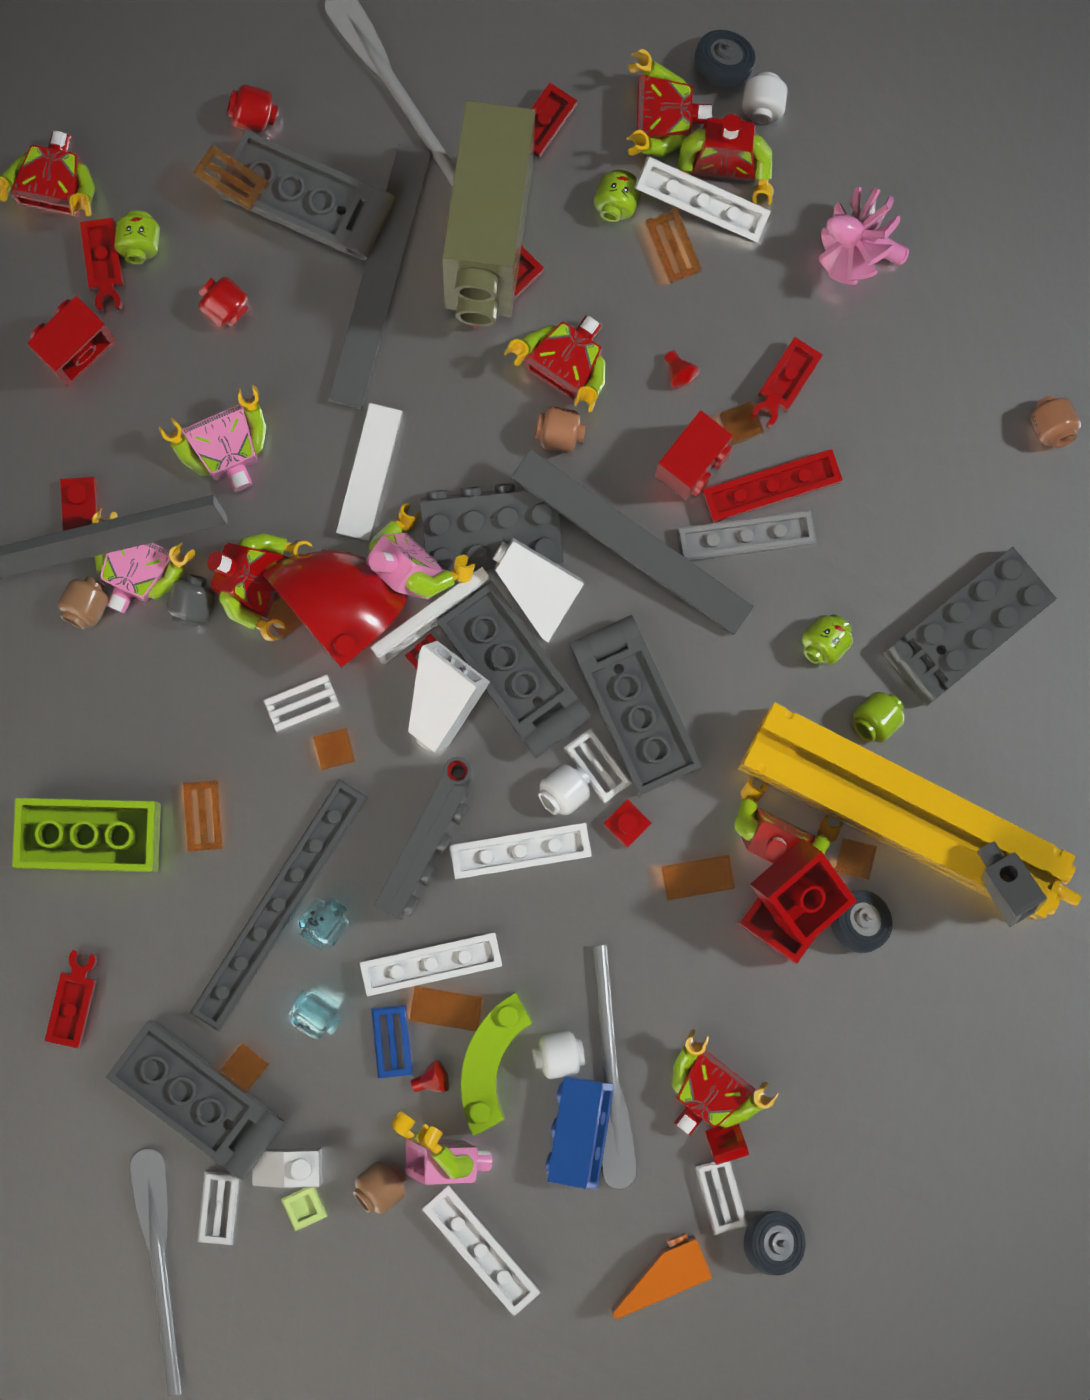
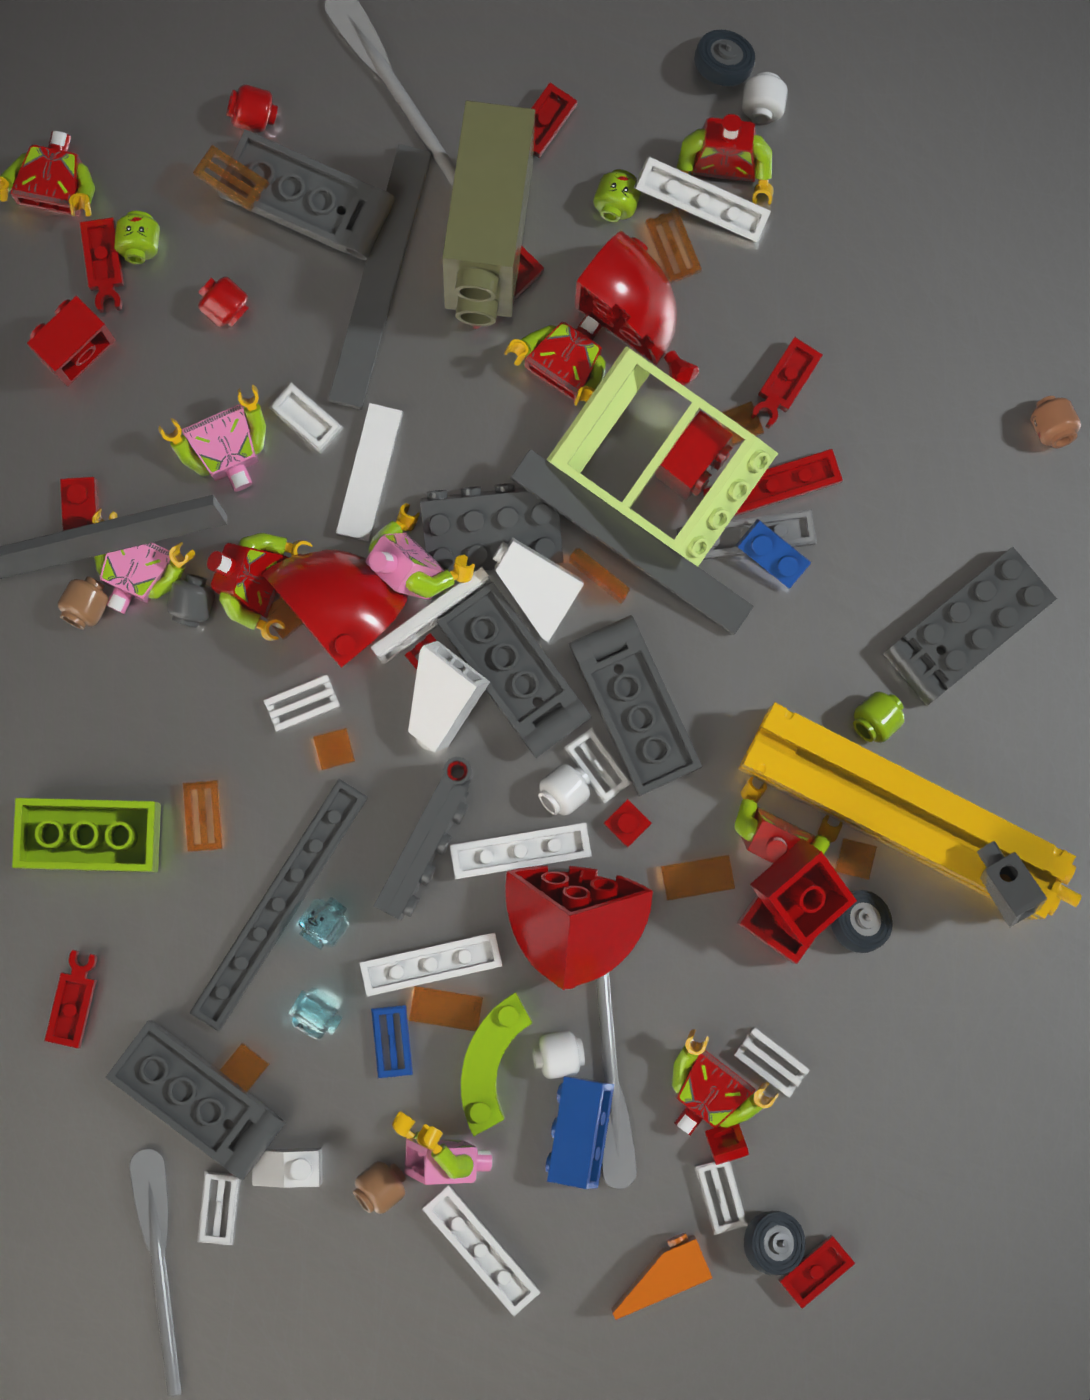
yellowish green tile [281,1187,328,1231] -> none
red rock [411,1060,450,1093] -> none
nougat head [535,406,586,453] -> none
torso [626,49,712,157] -> none
lime head [802,614,853,665] -> none
bright pink piece [819,187,909,286] -> none
none -> white tile [269,383,343,454]
none -> red brick [505,865,653,990]
none -> yellowish green window [547,346,778,567]
none -> clear orange tile [569,548,630,604]
none -> red brick [575,231,677,365]
none -> white tile [733,1027,810,1098]
none -> blue plate [736,519,811,589]
none -> red plate [778,1235,856,1309]

